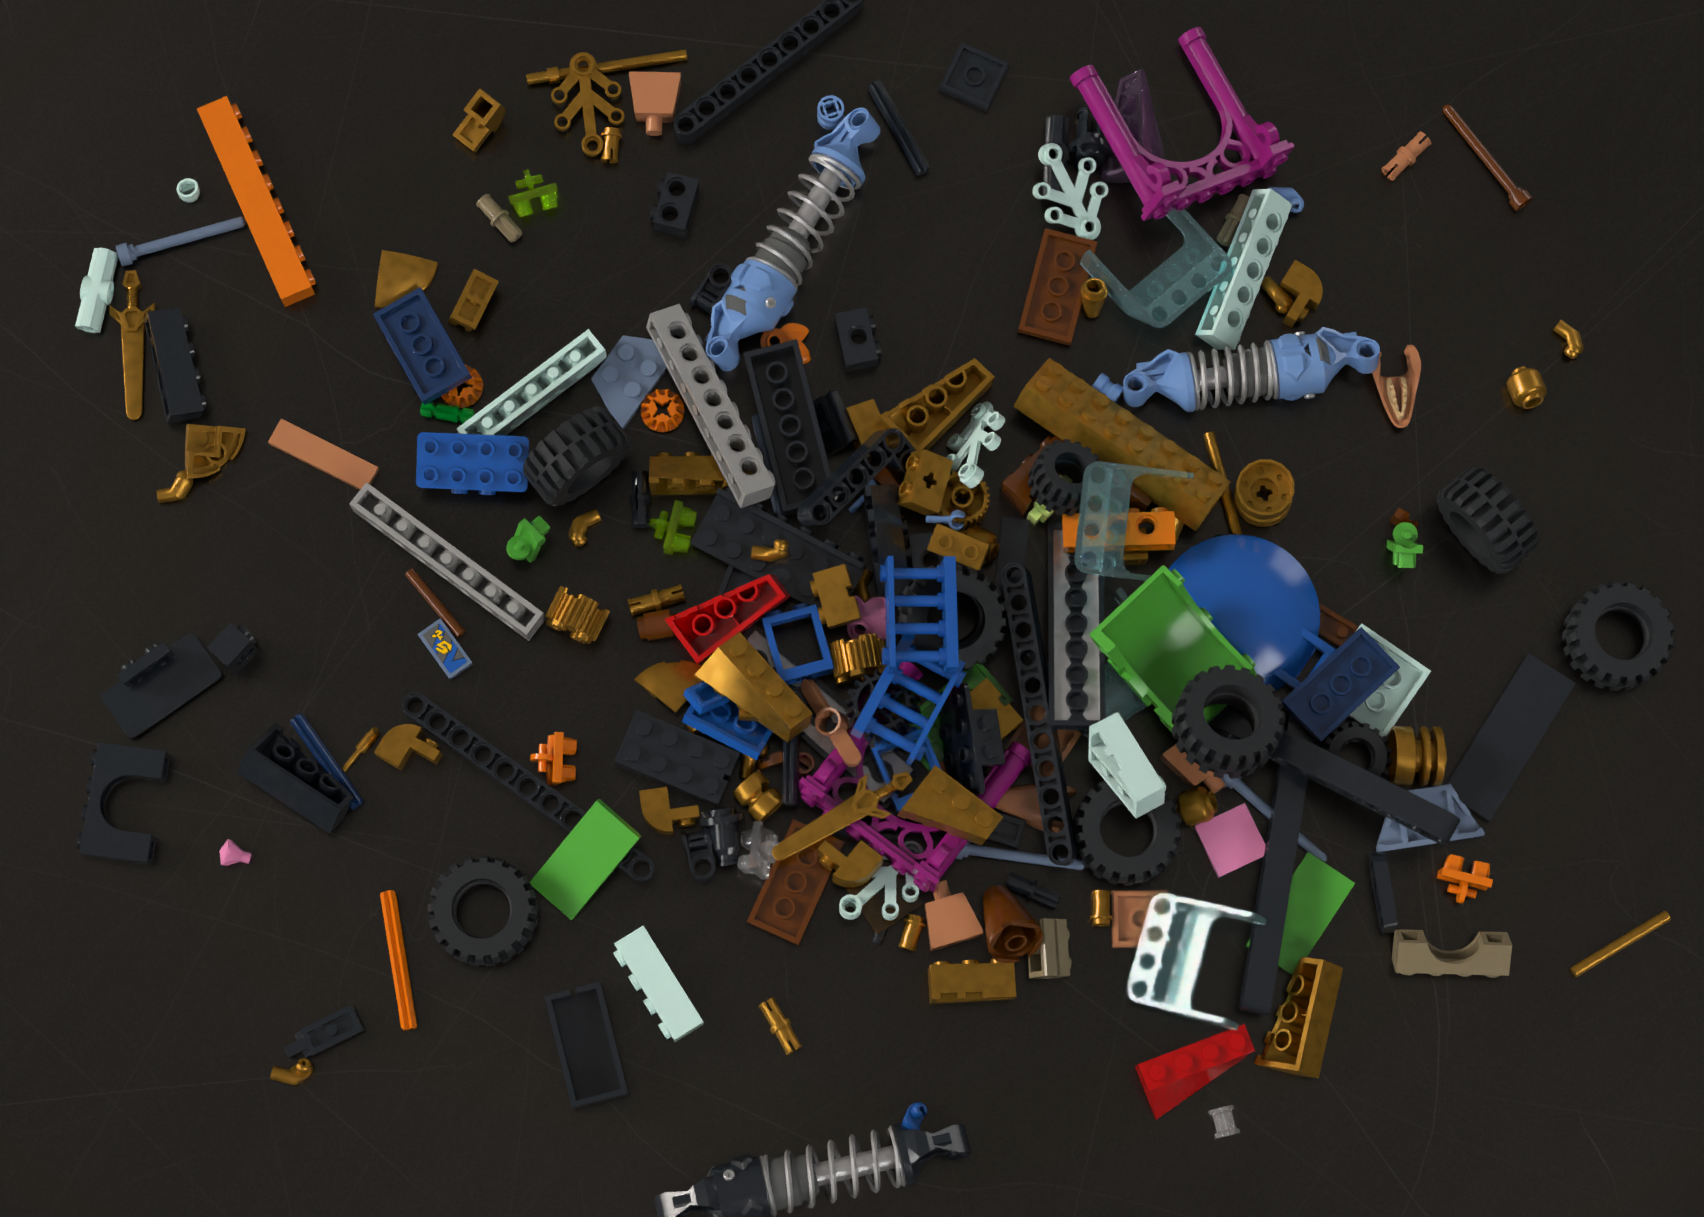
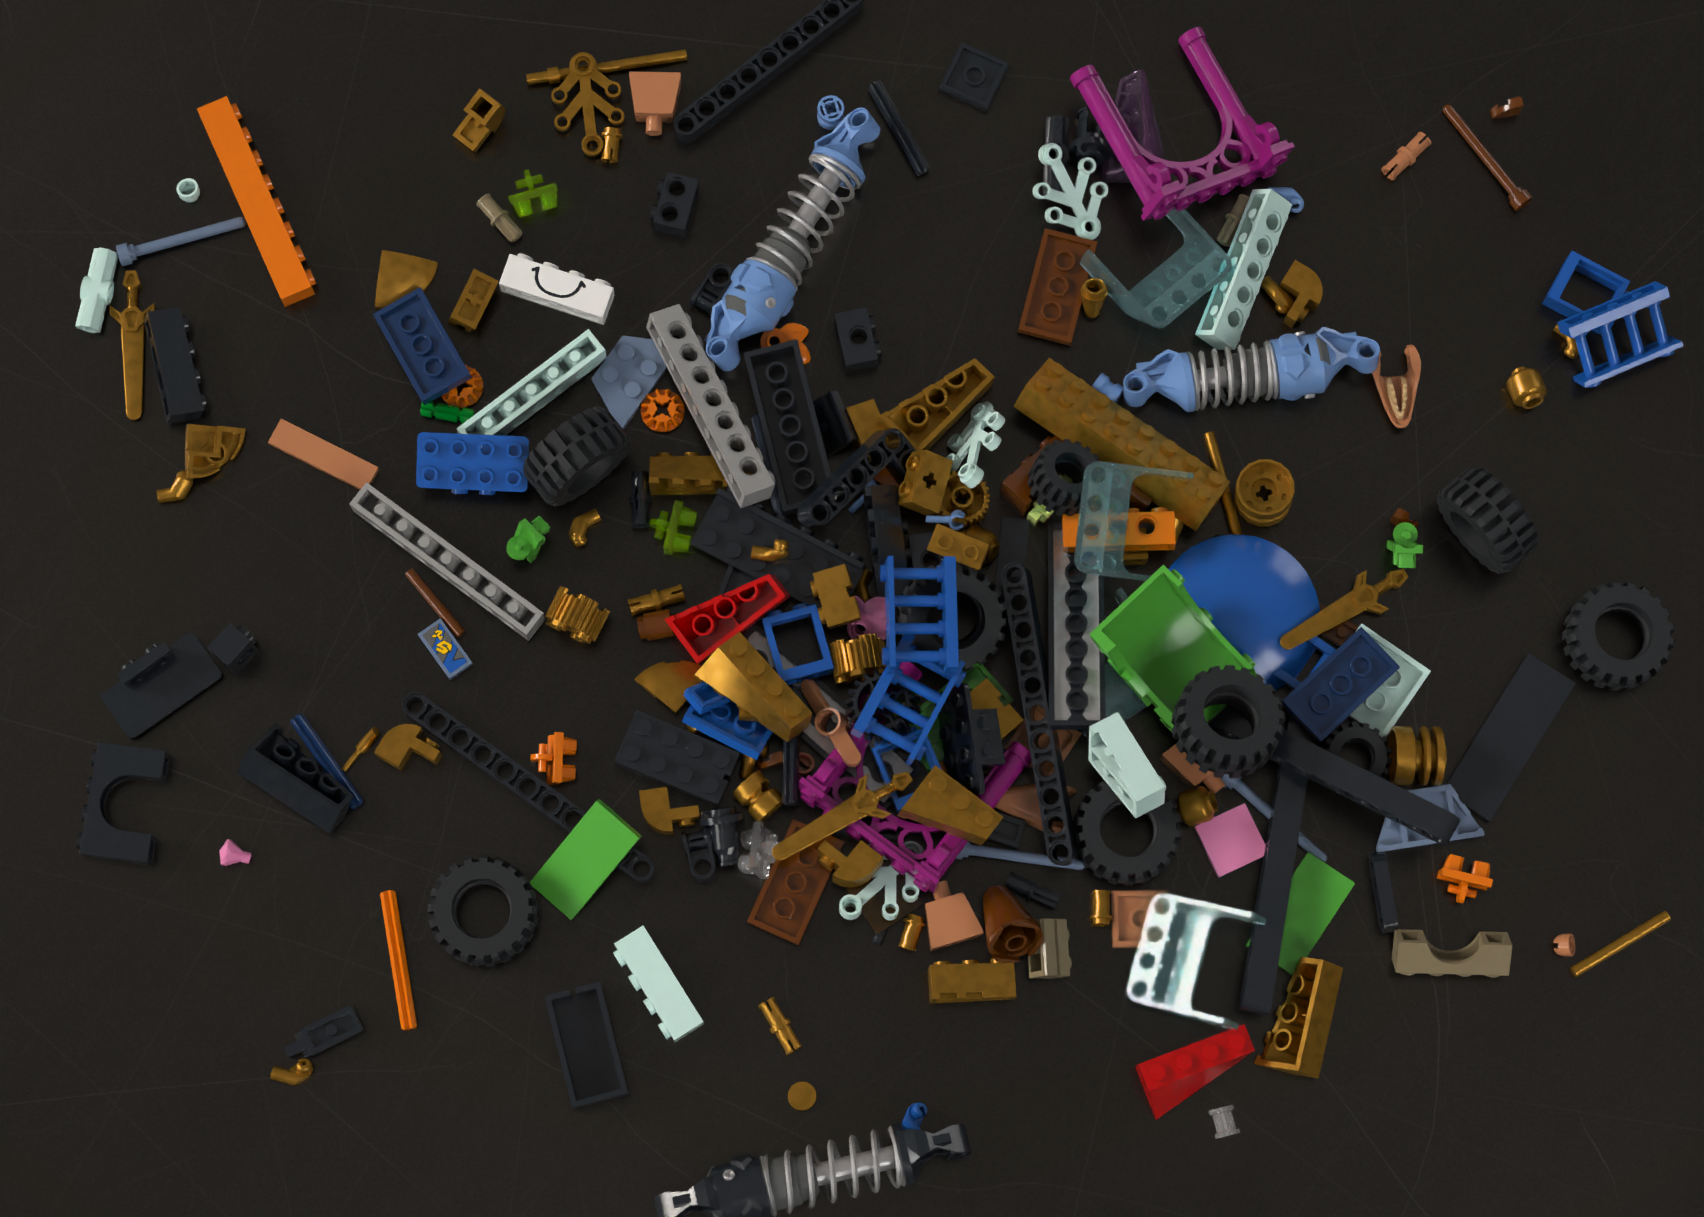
none -> white brick [499,253,615,325]
none -> pearl gold tile [788,1082,816,1111]
none -> pearl gold sword [1280,569,1408,650]
none -> reddish brown tile [1490,96,1524,119]
none -> blue window [1542,251,1630,334]
none -> nougat hinge [1553,934,1575,956]
none -> blue fence [1557,281,1683,388]

